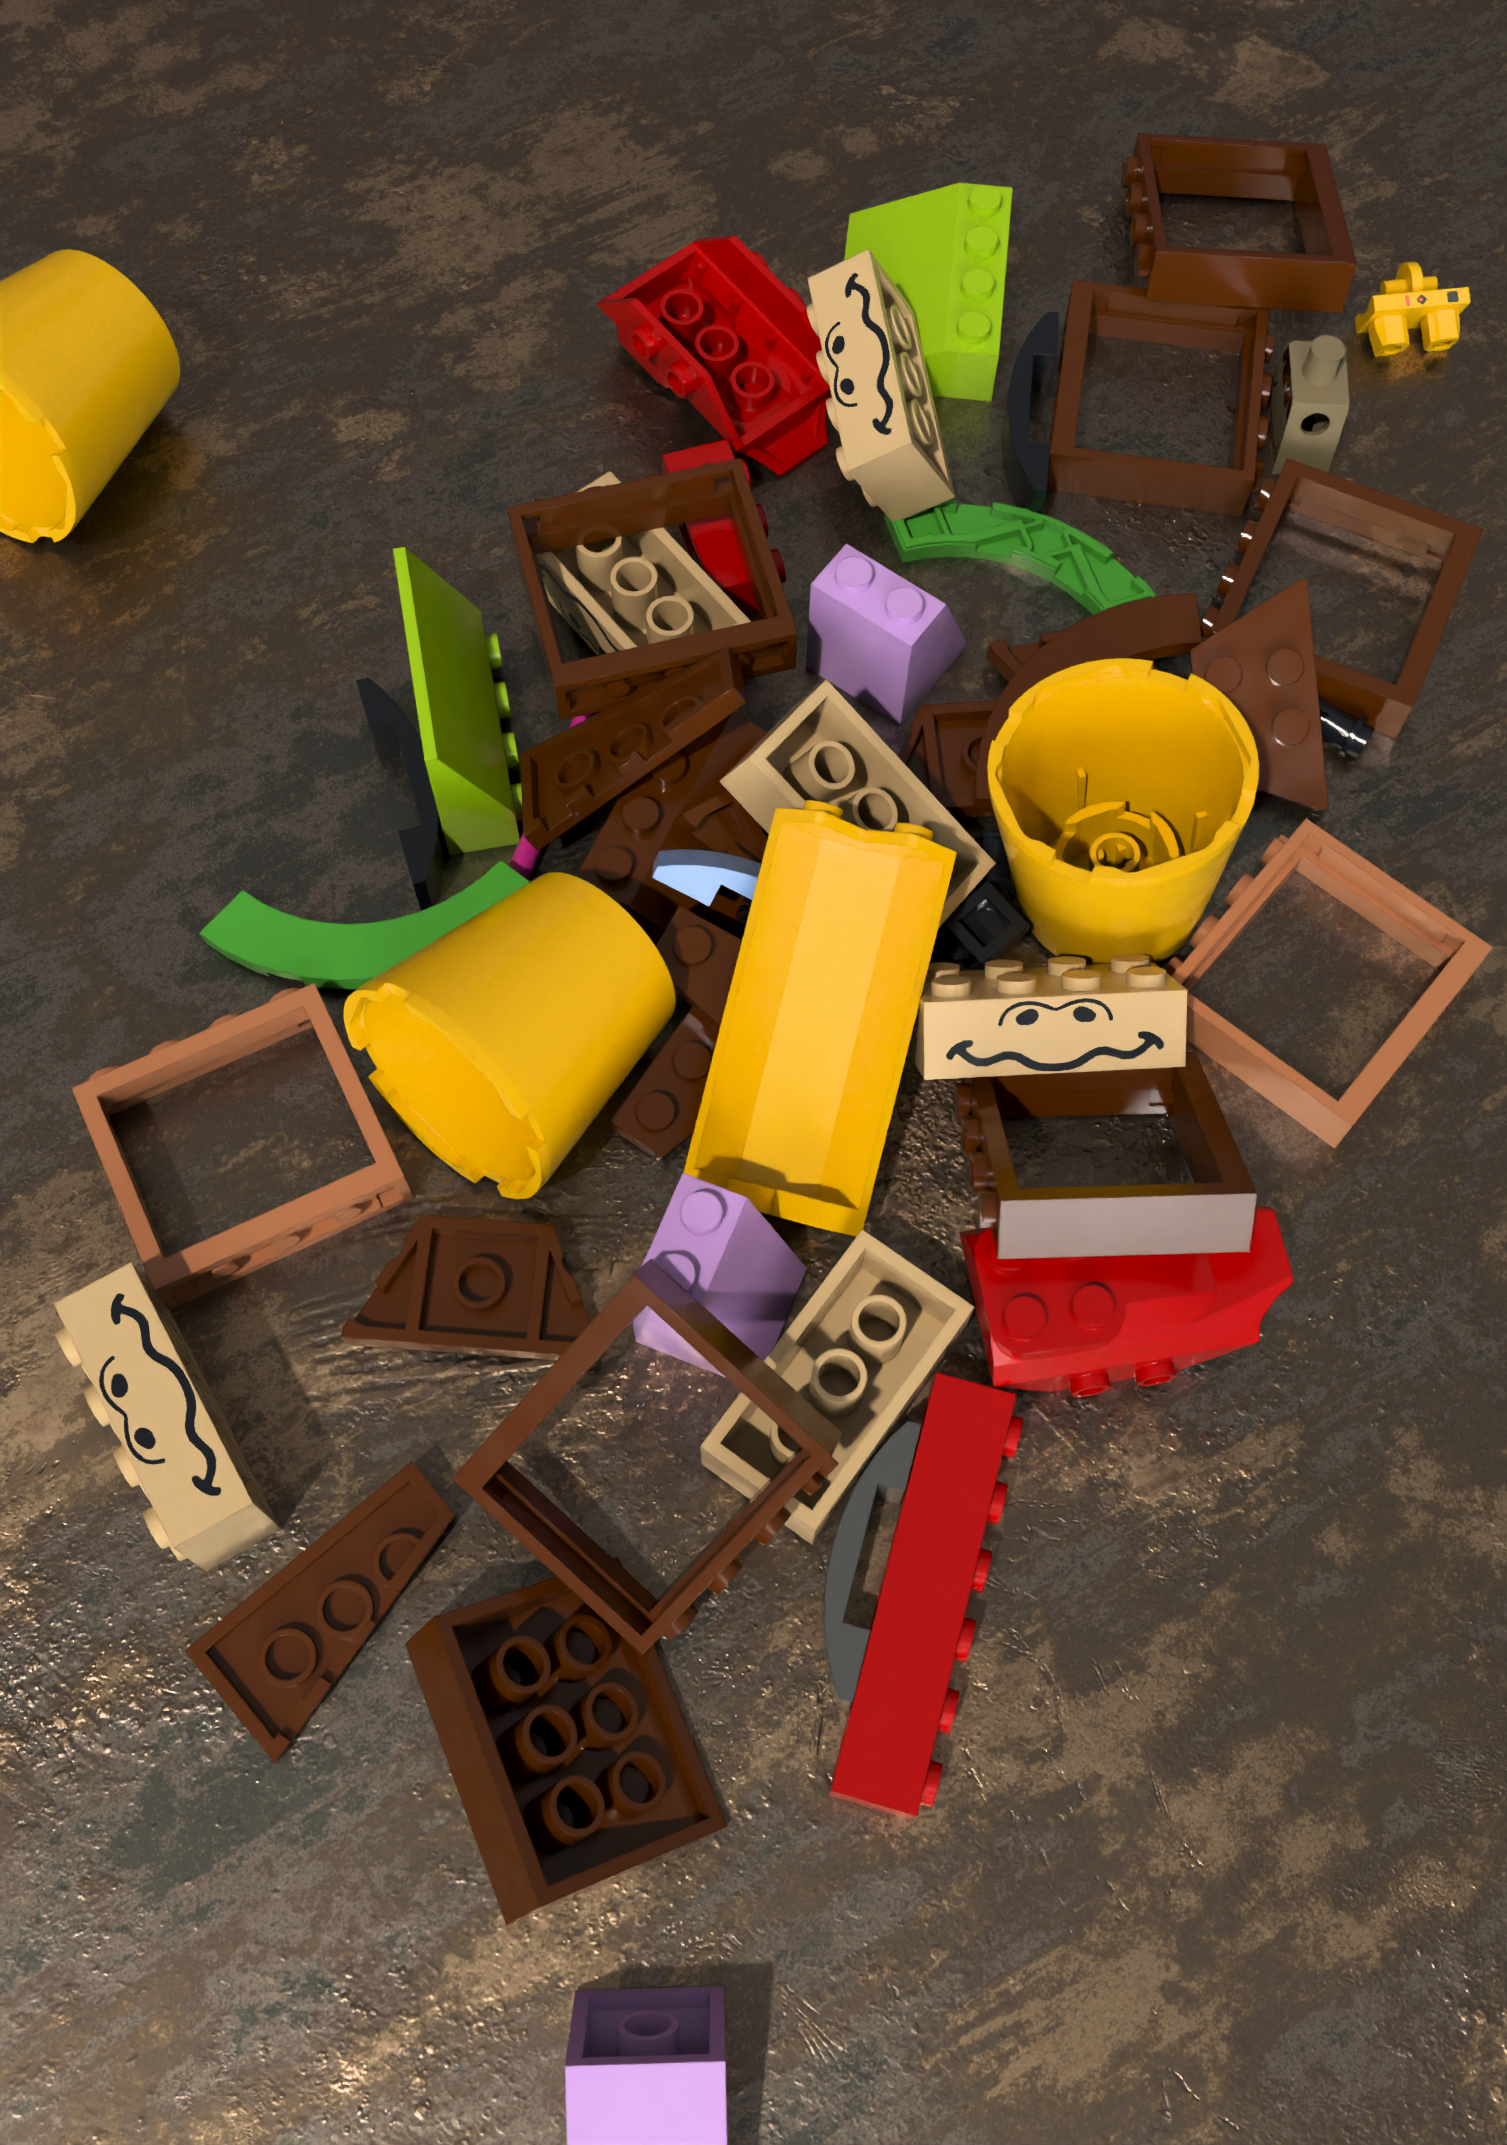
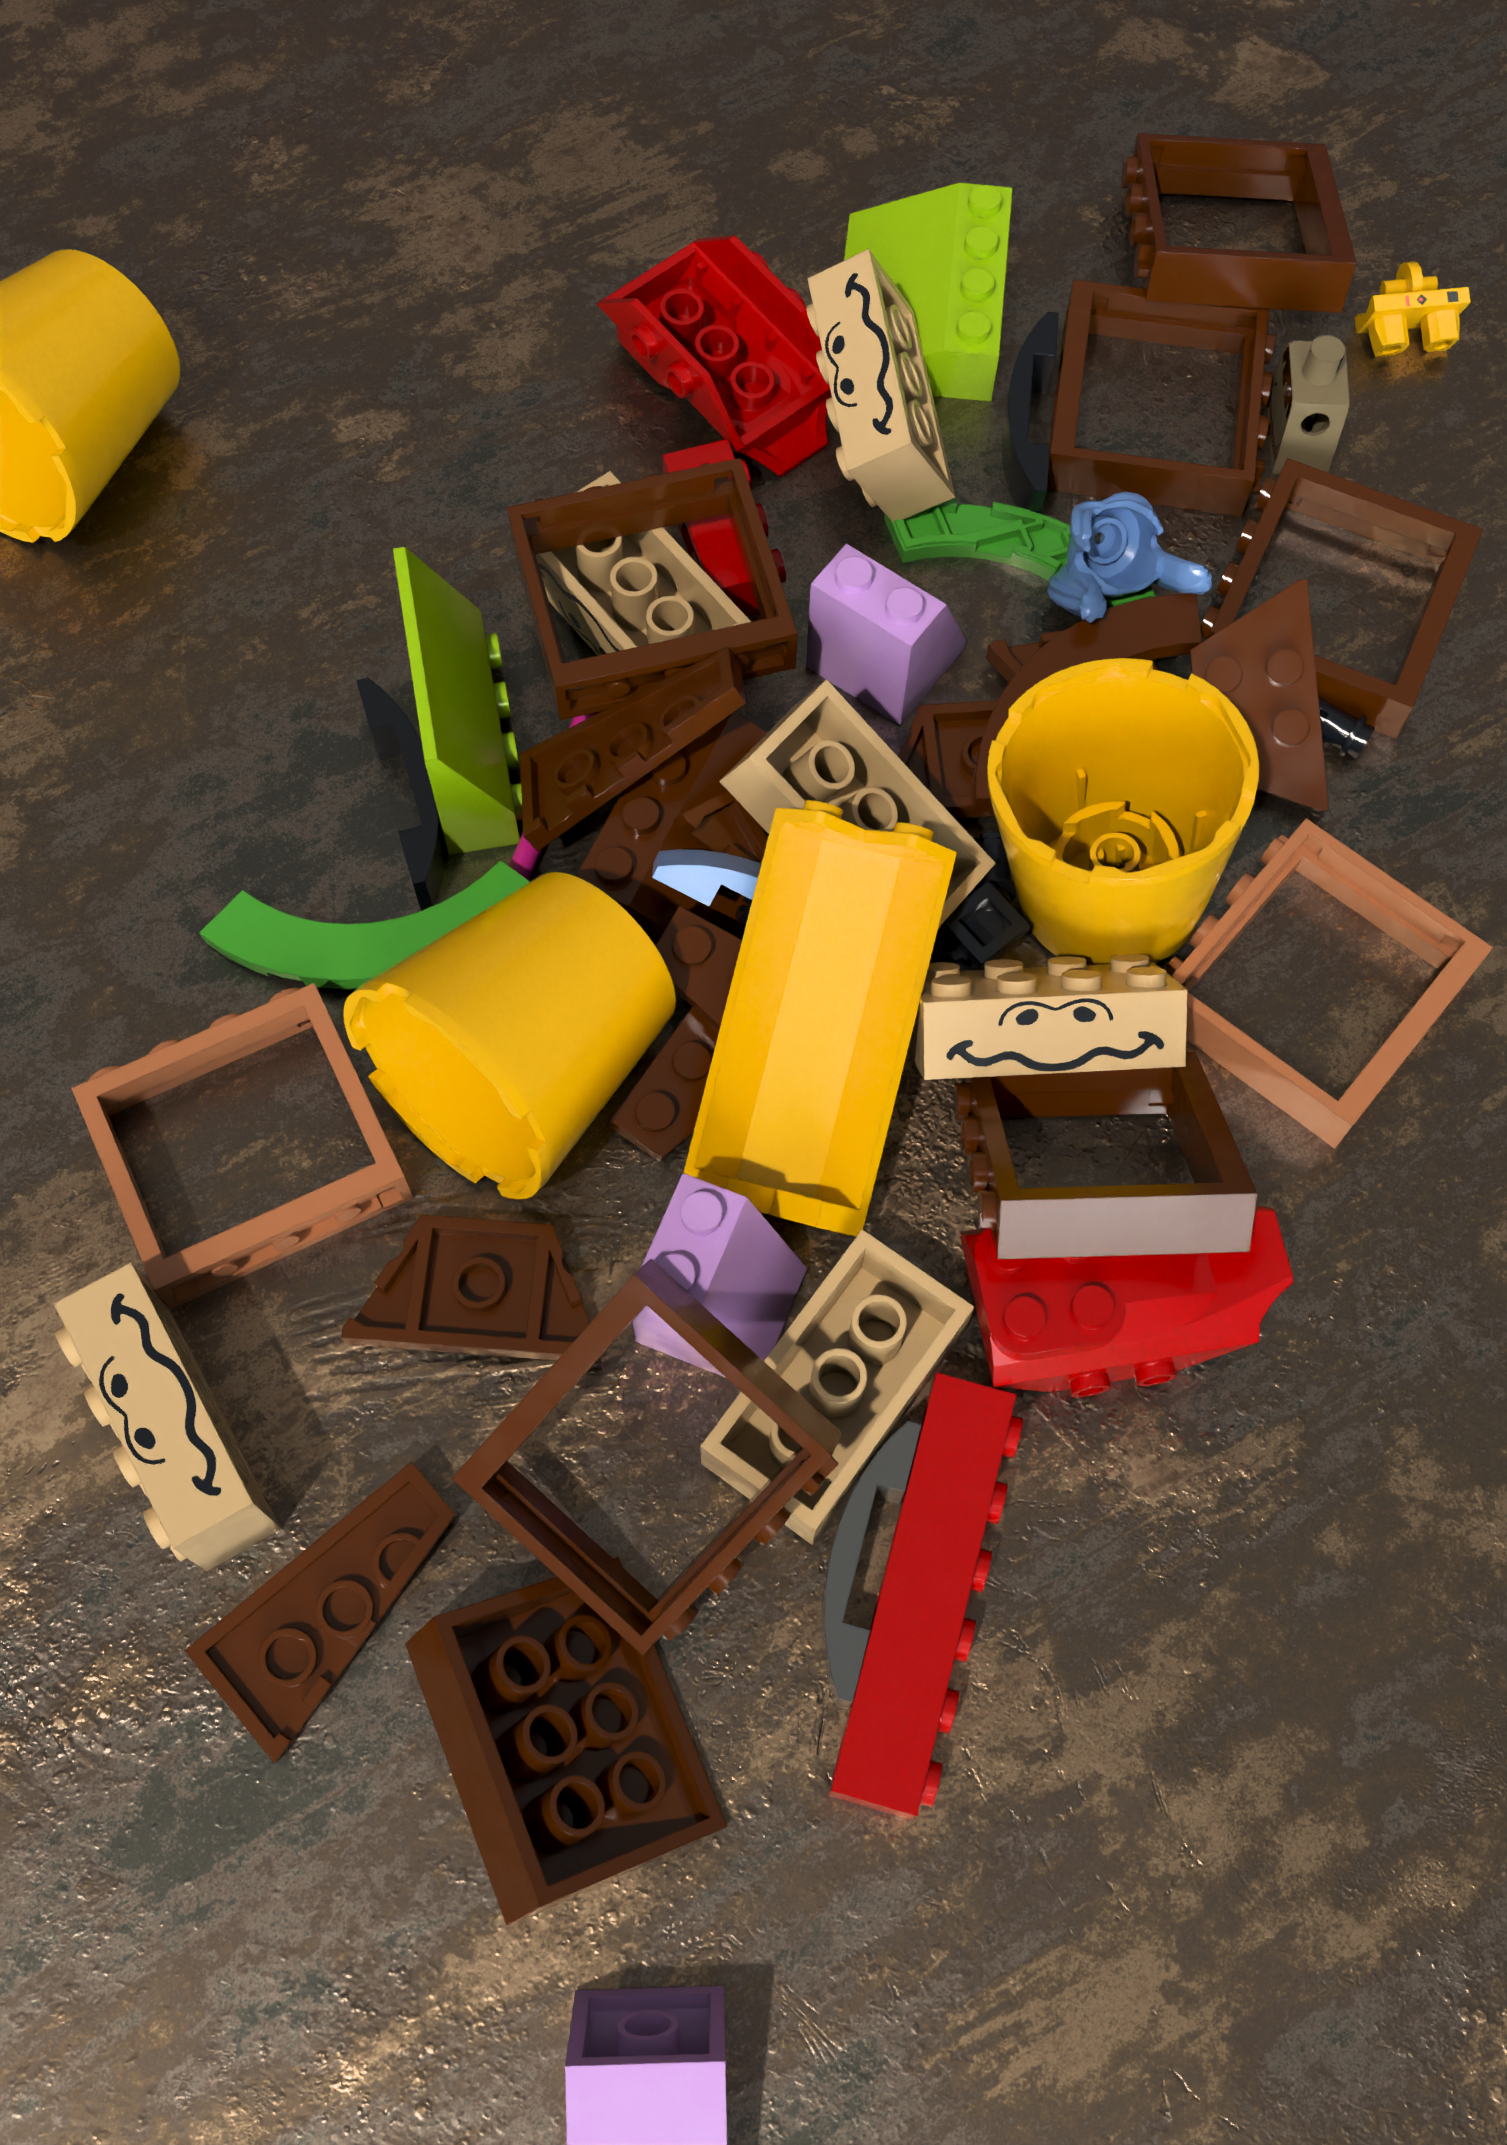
none -> medium blue hair [1047,492,1212,623]

